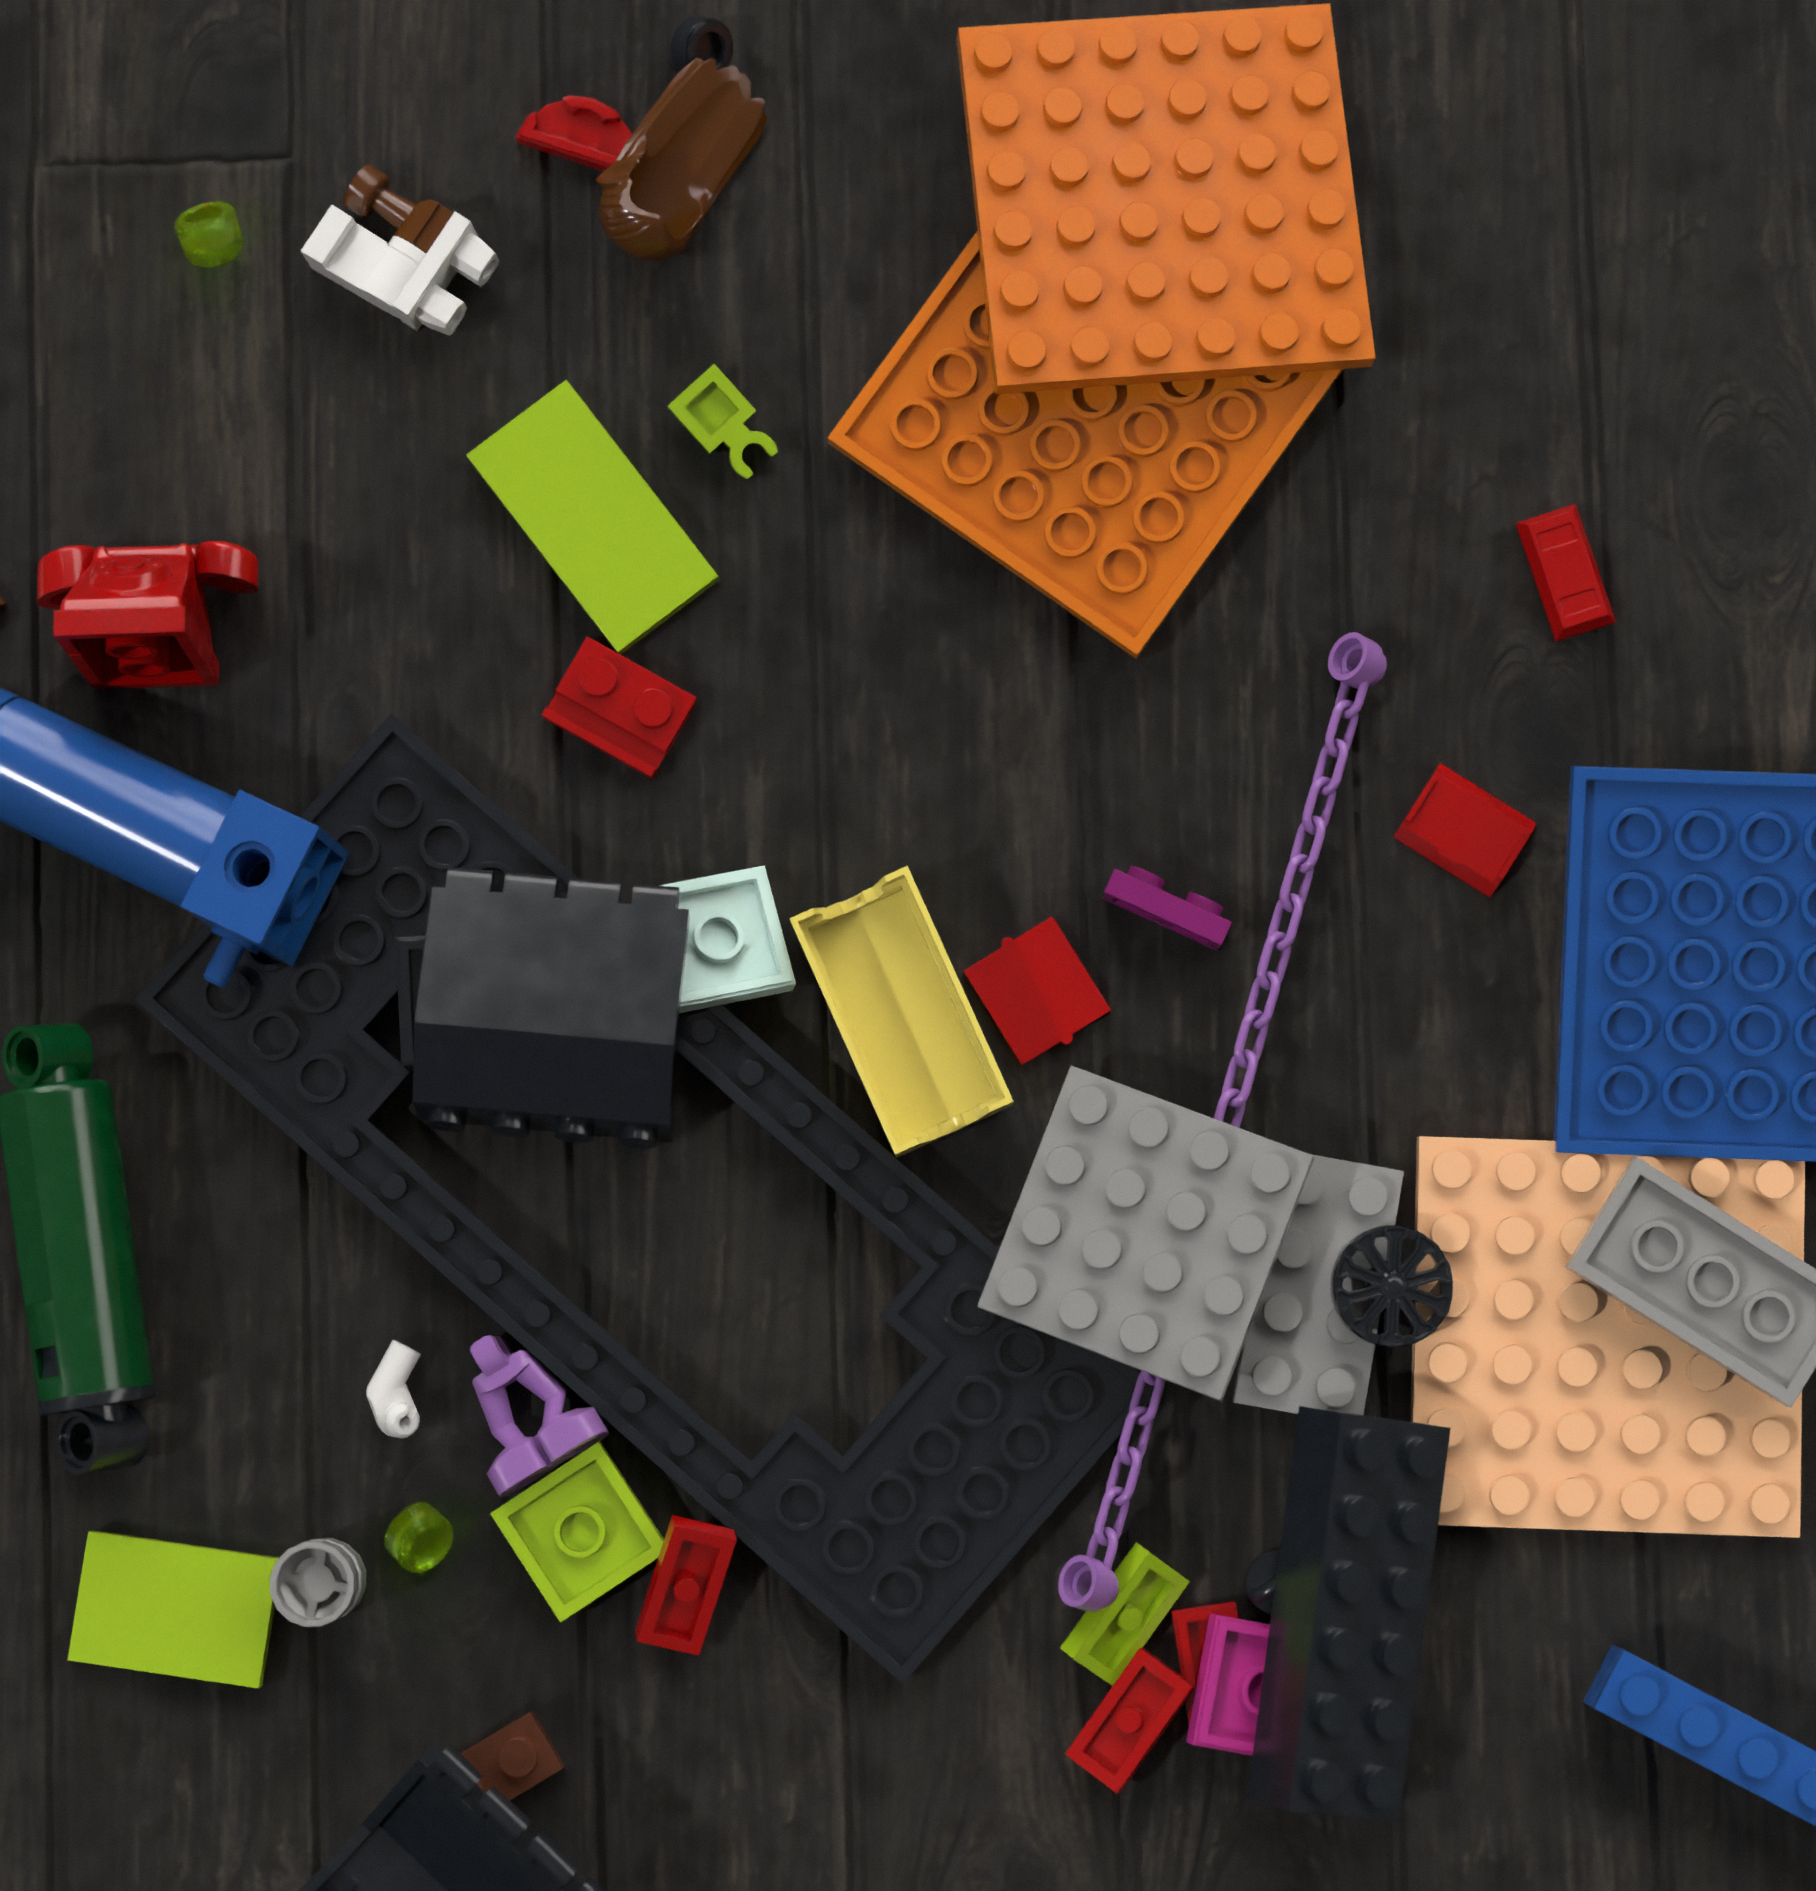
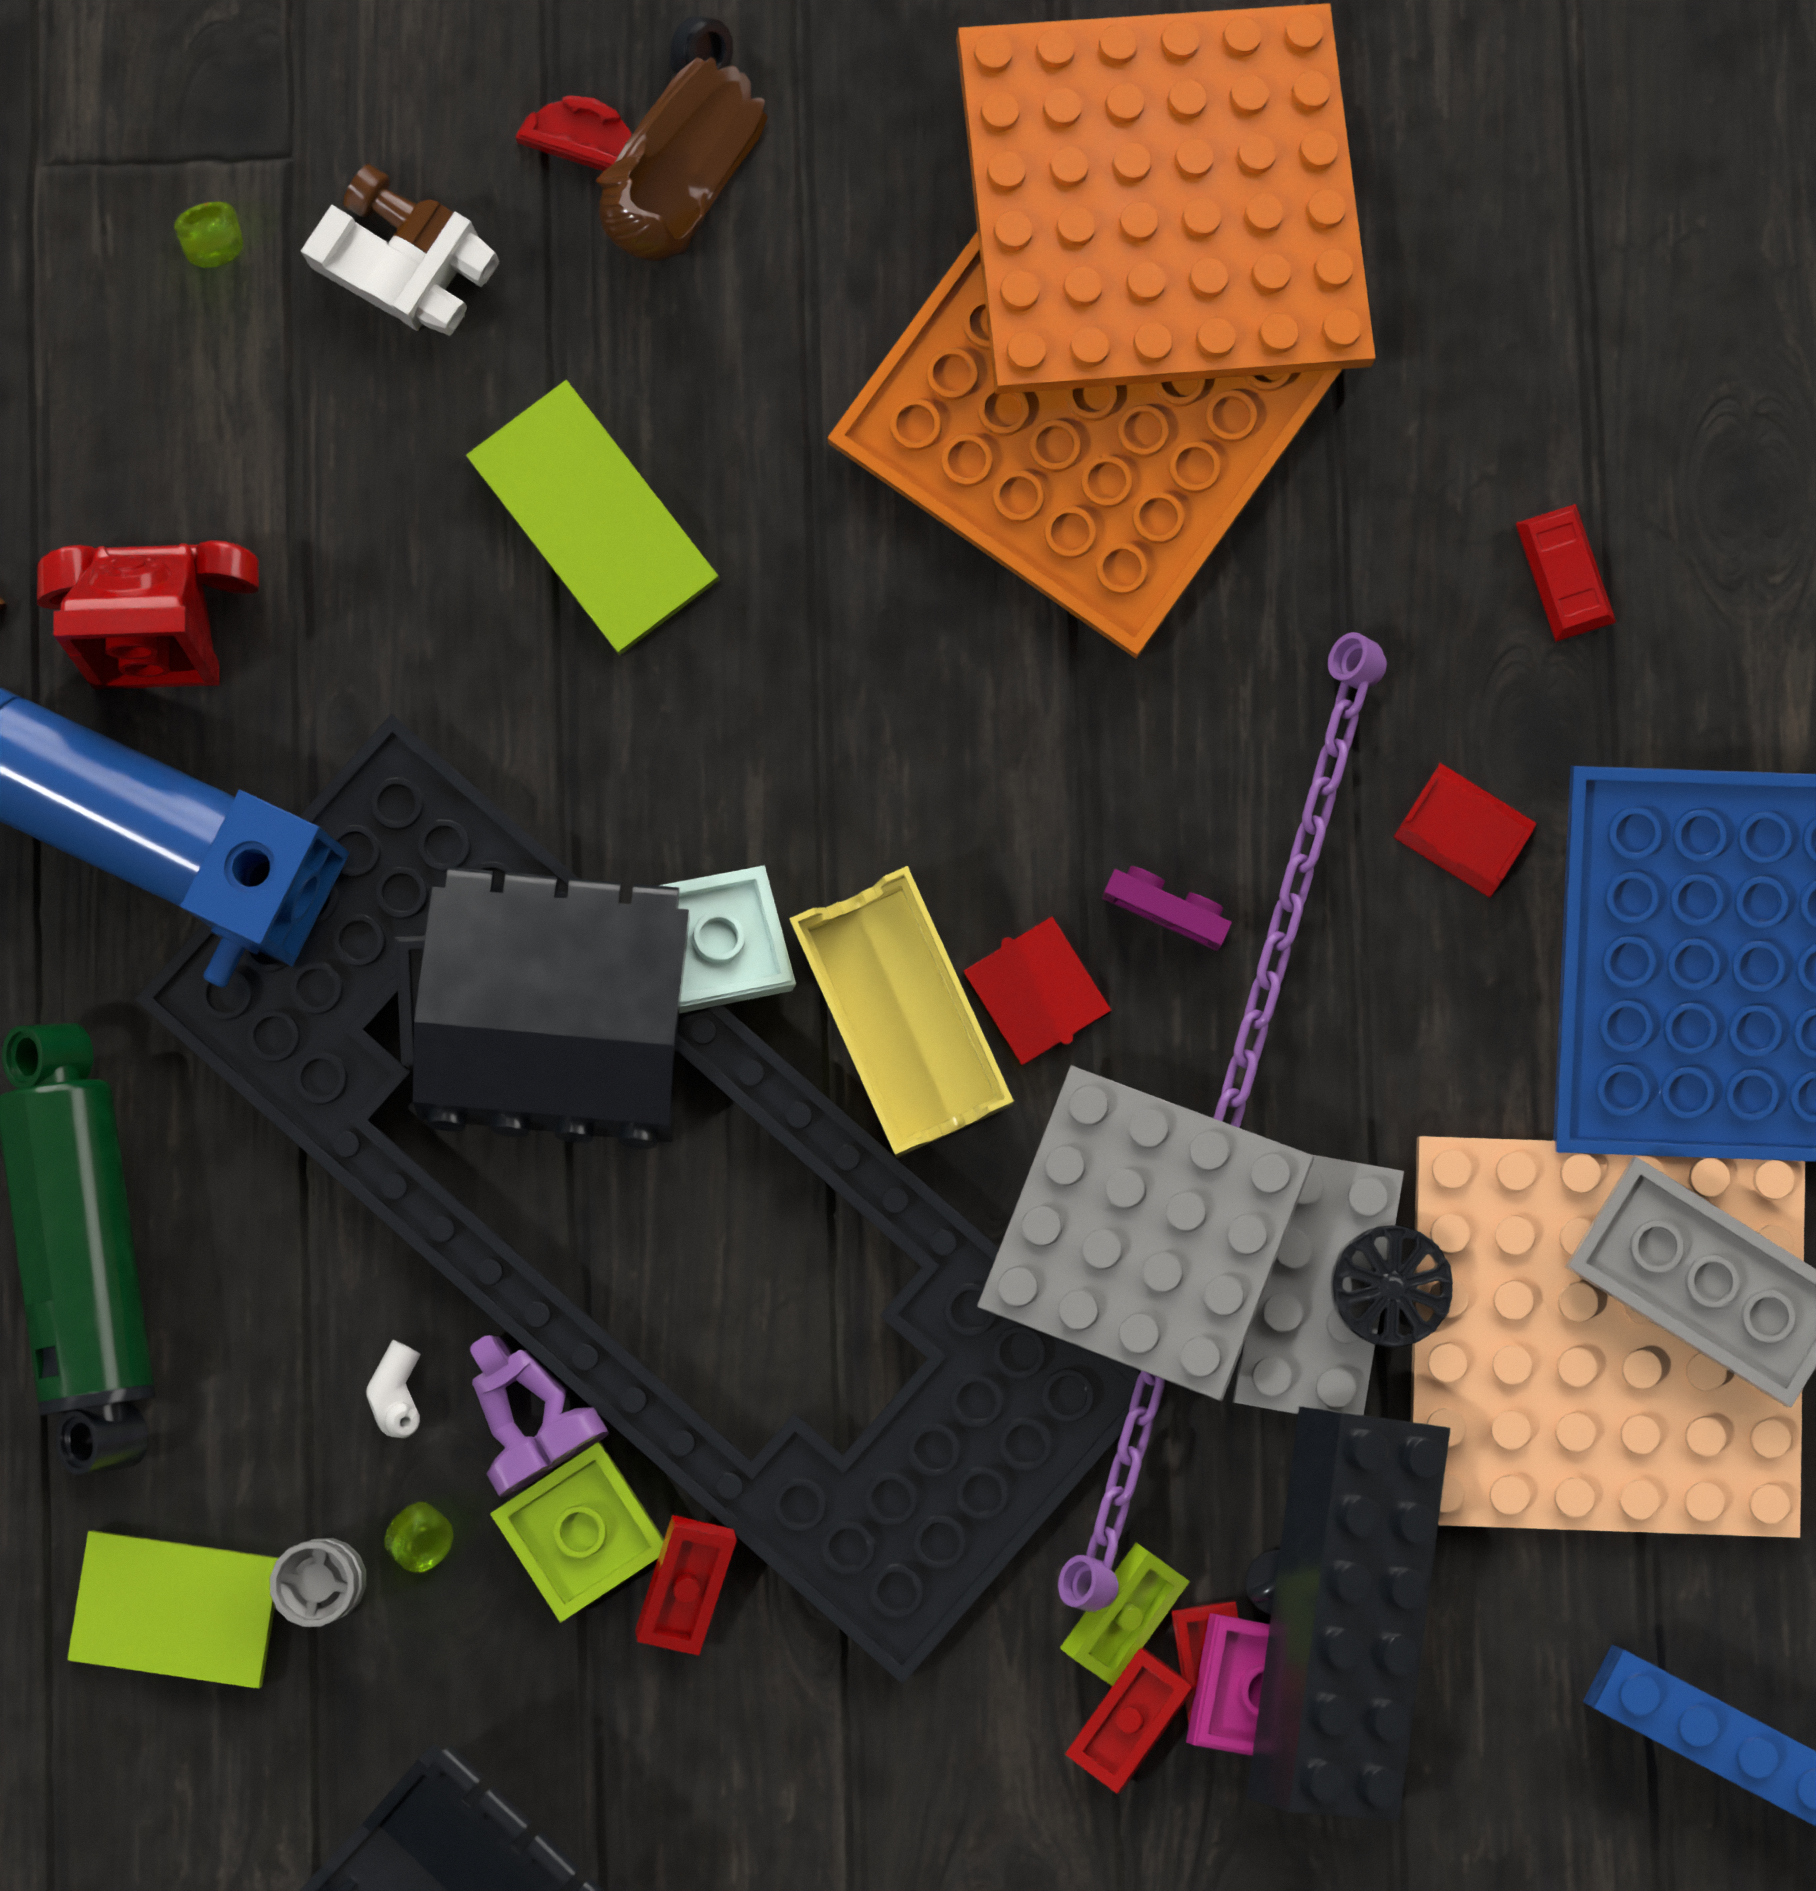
copper plate [460,1710,565,1800] -> none
red plate [541,636,698,780] -> none
lime plate [667,364,778,479] -> none

